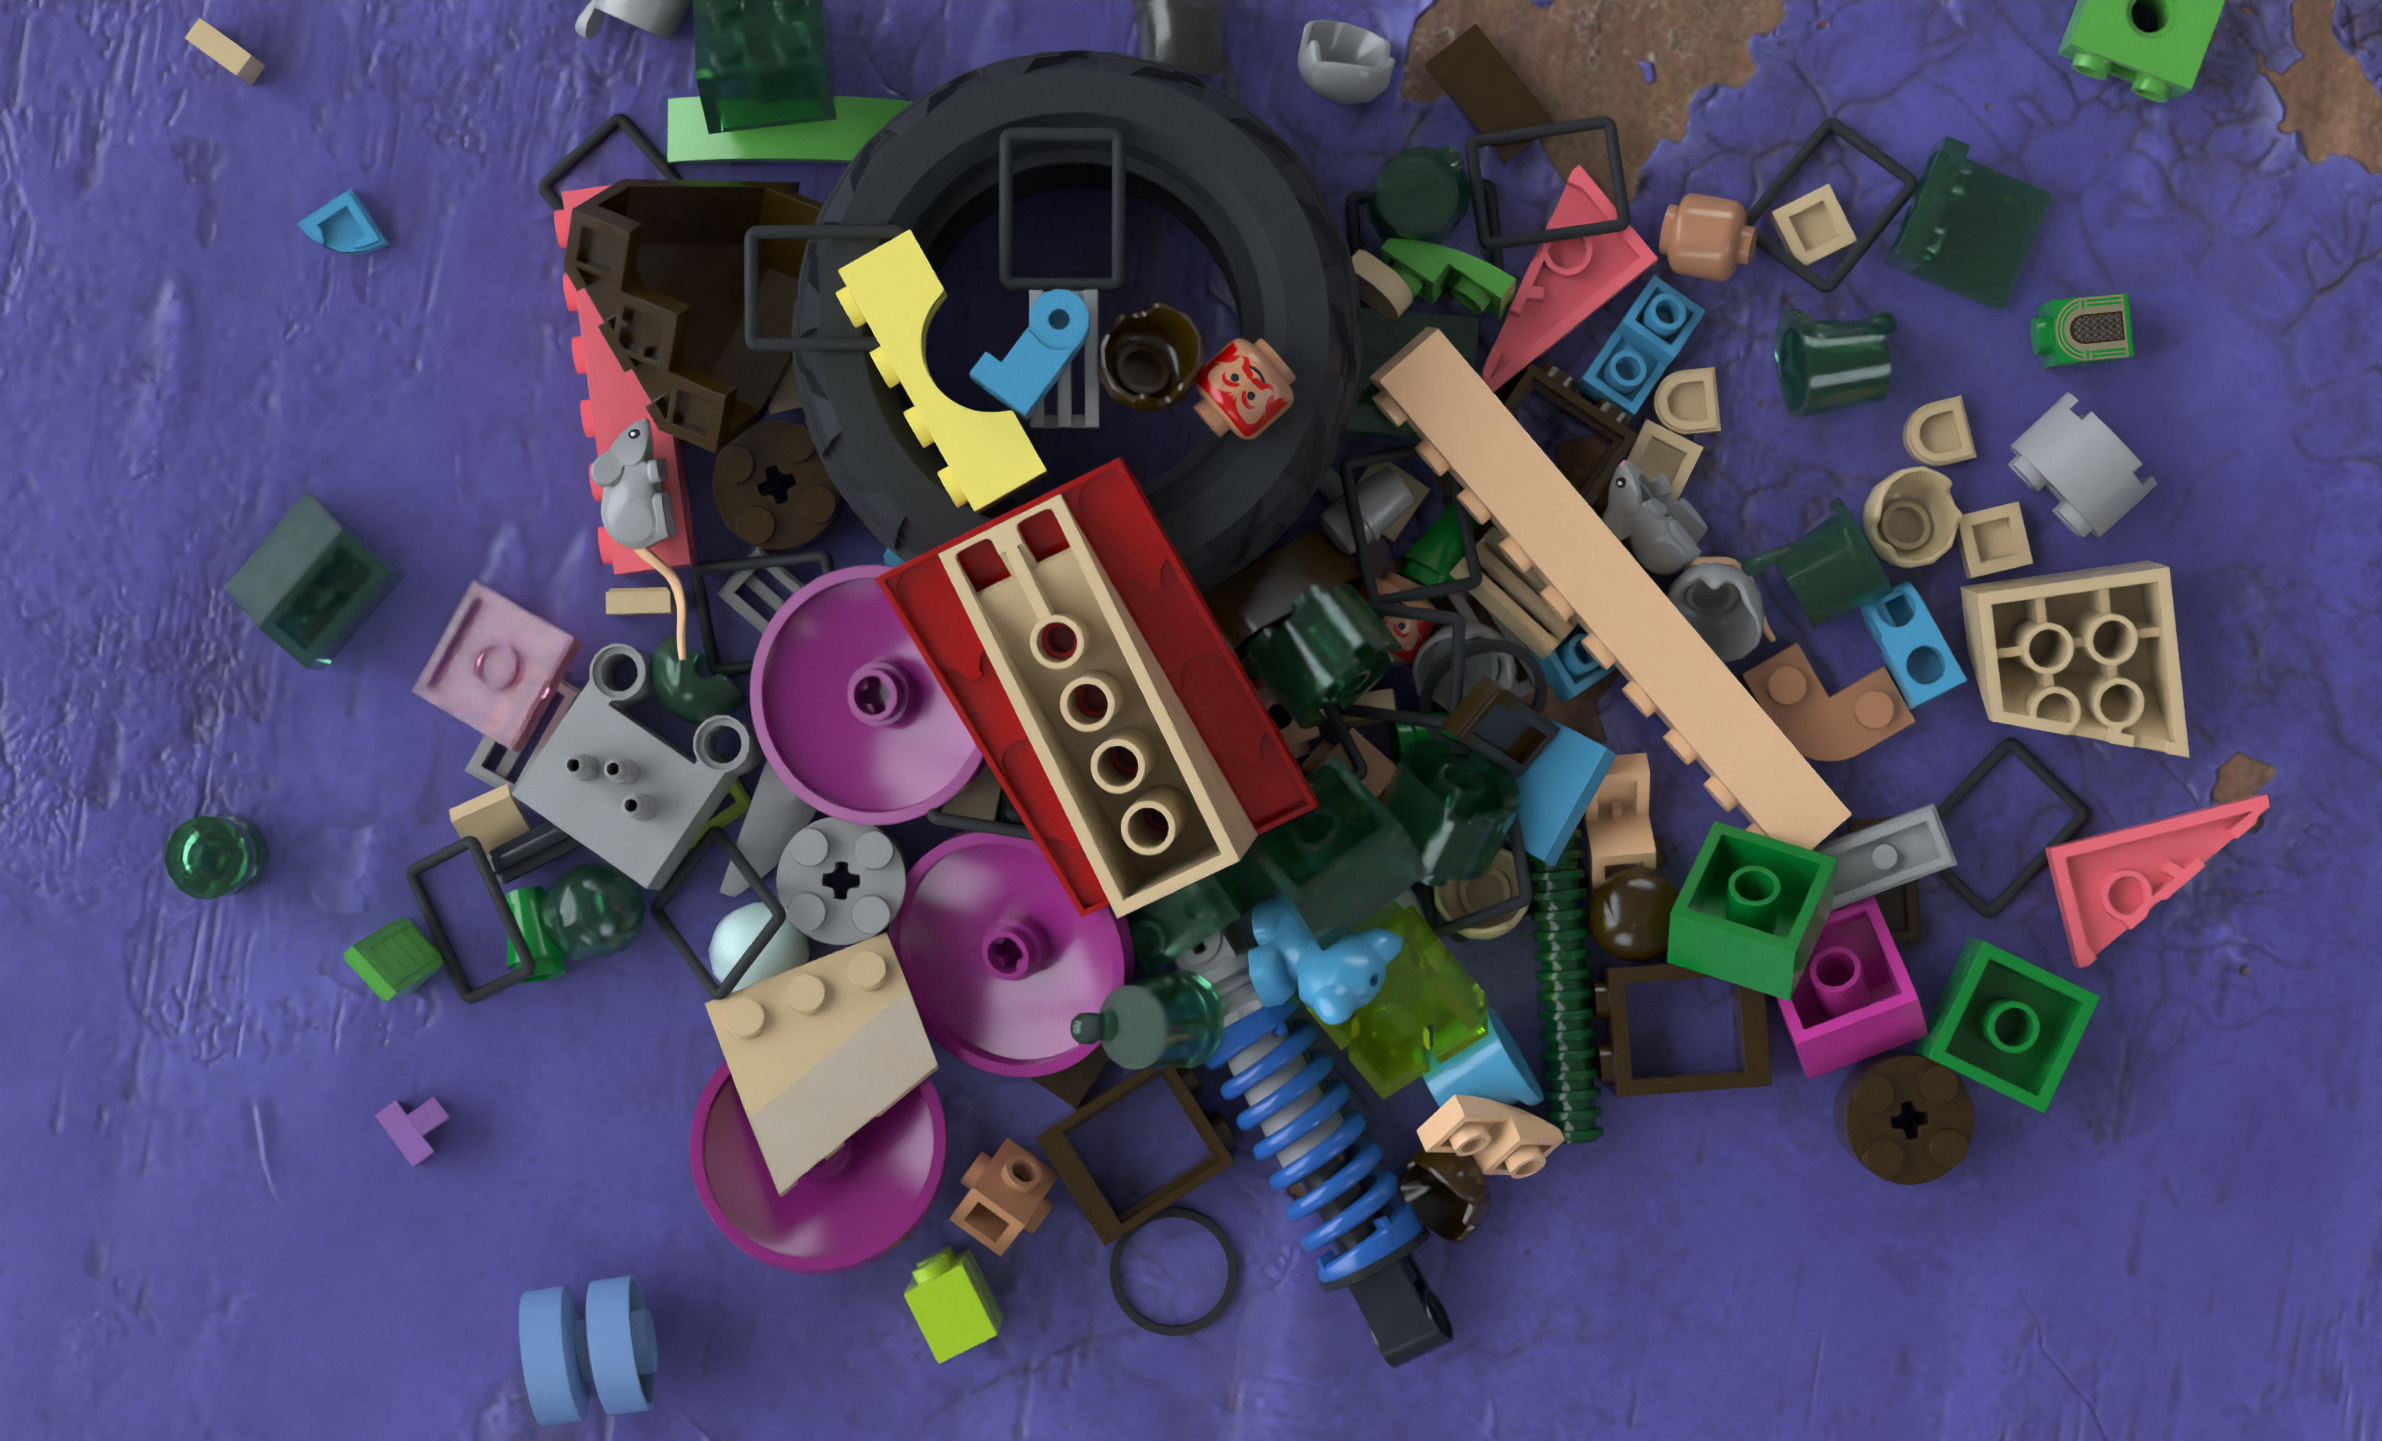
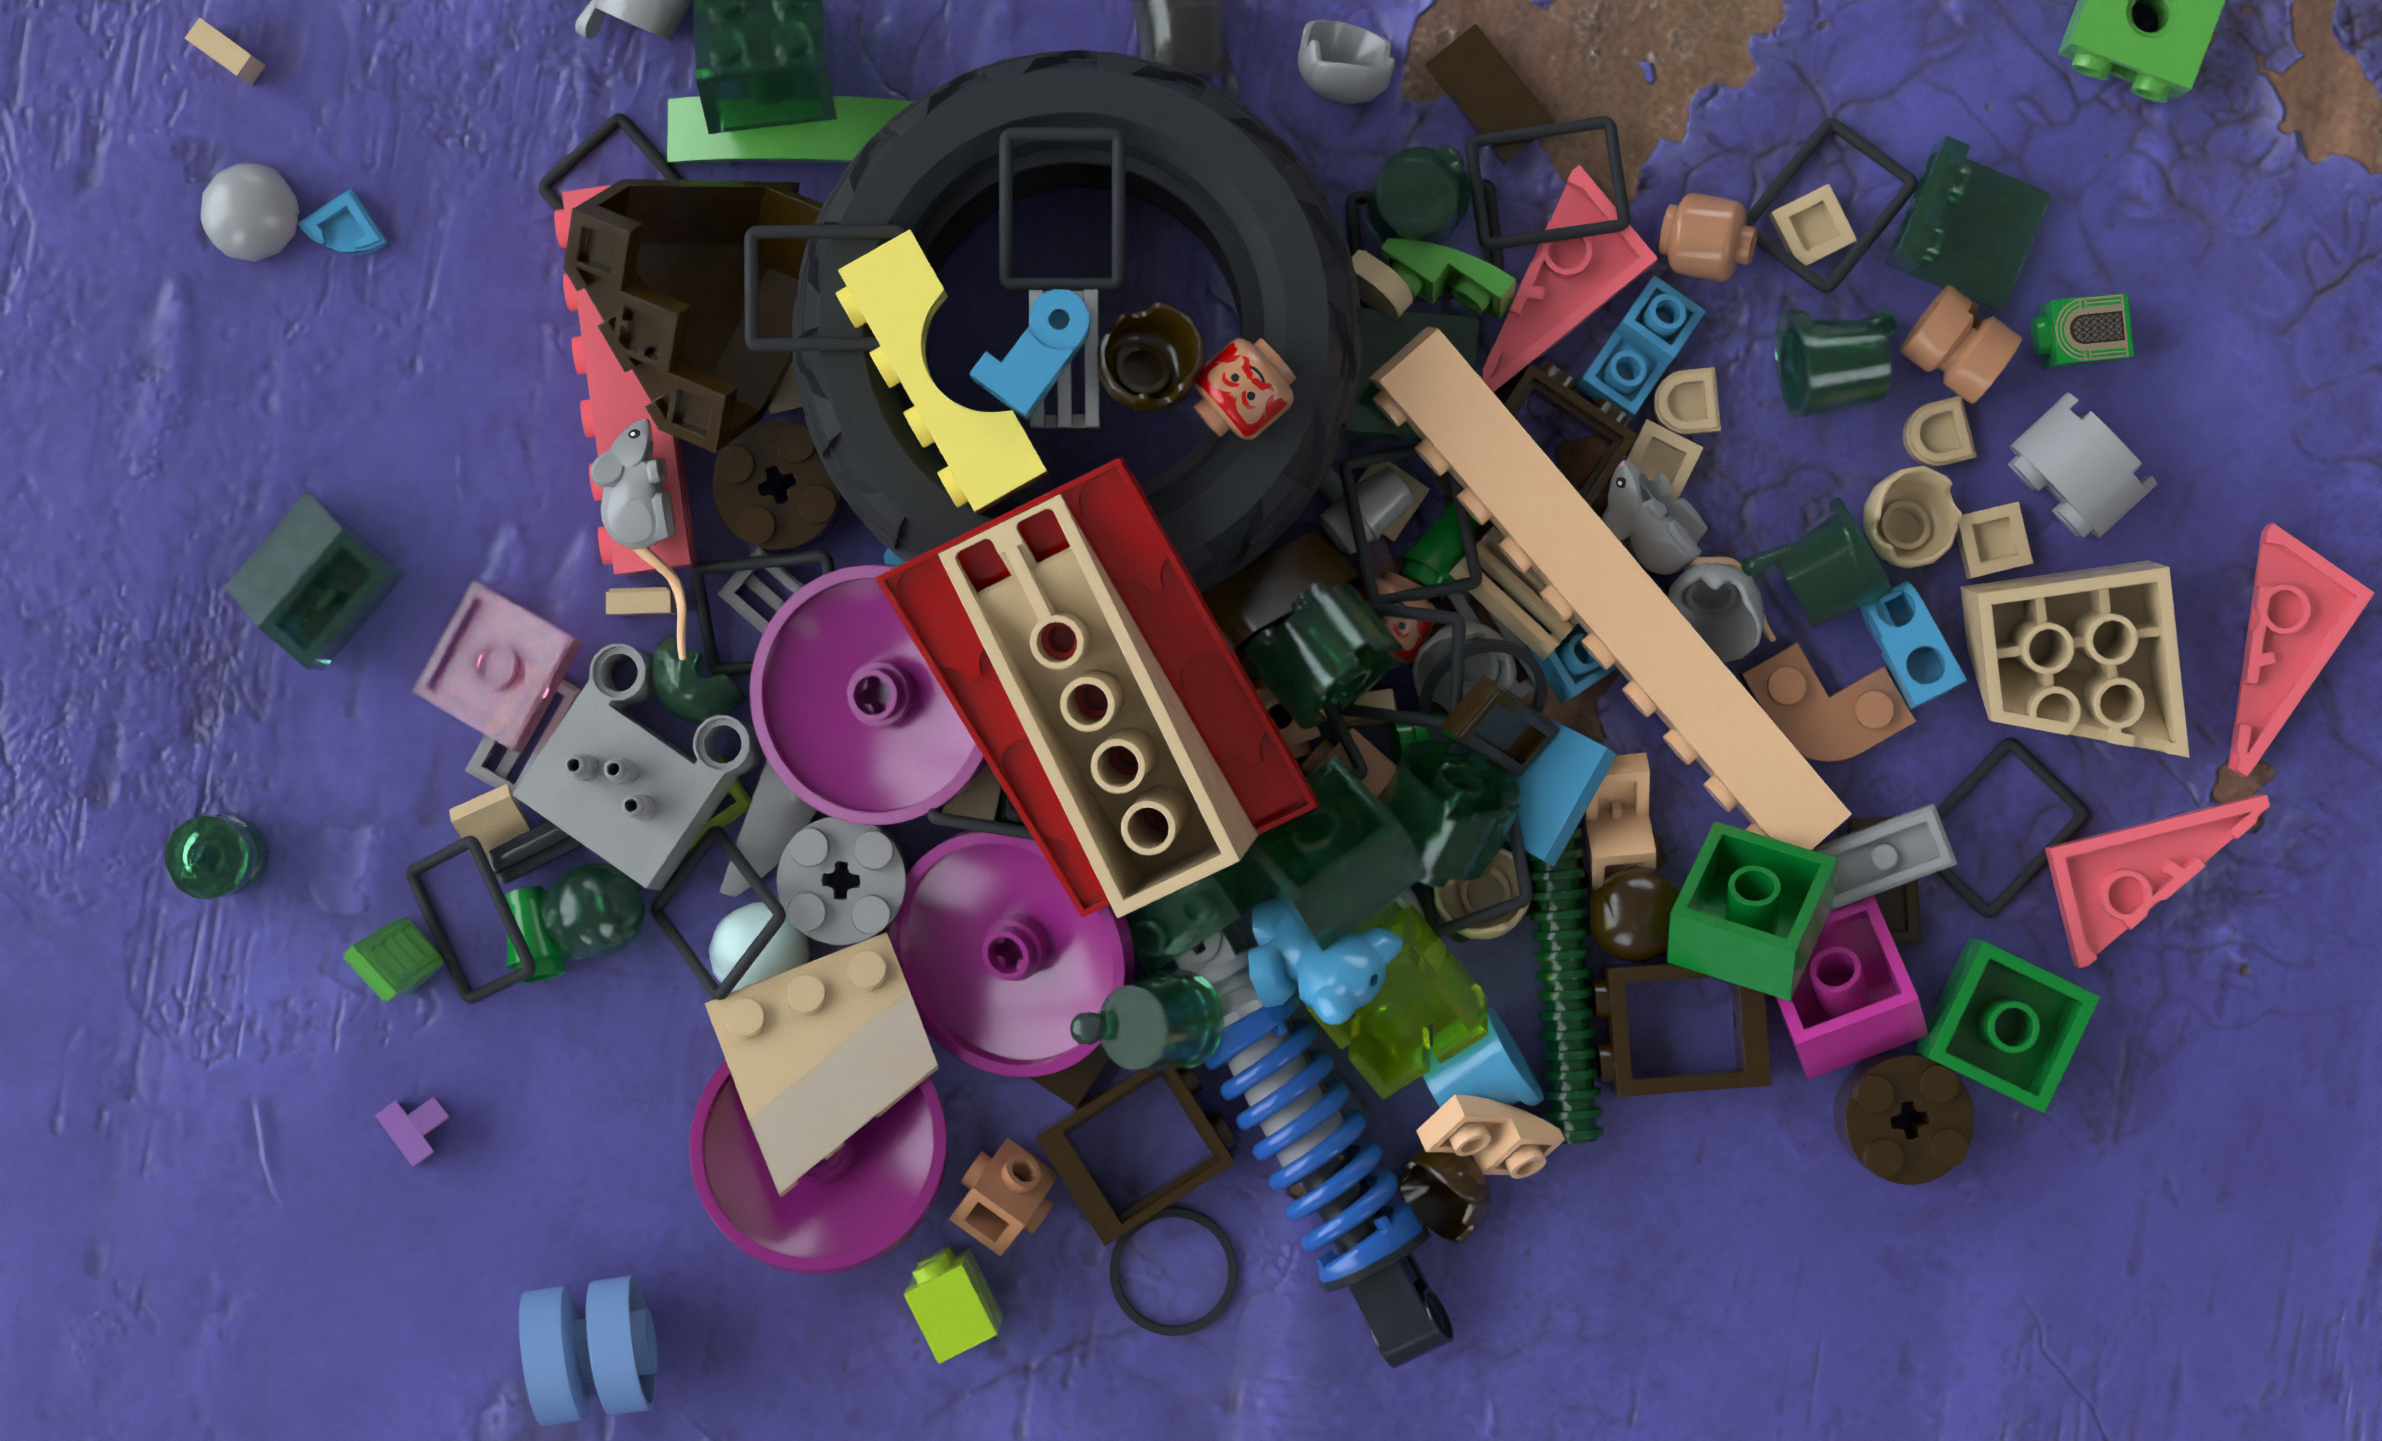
none -> light grey hair [200,162,300,262]
none -> nougat wheel [1899,284,2022,404]
none -> coral wing [2228,523,2375,777]

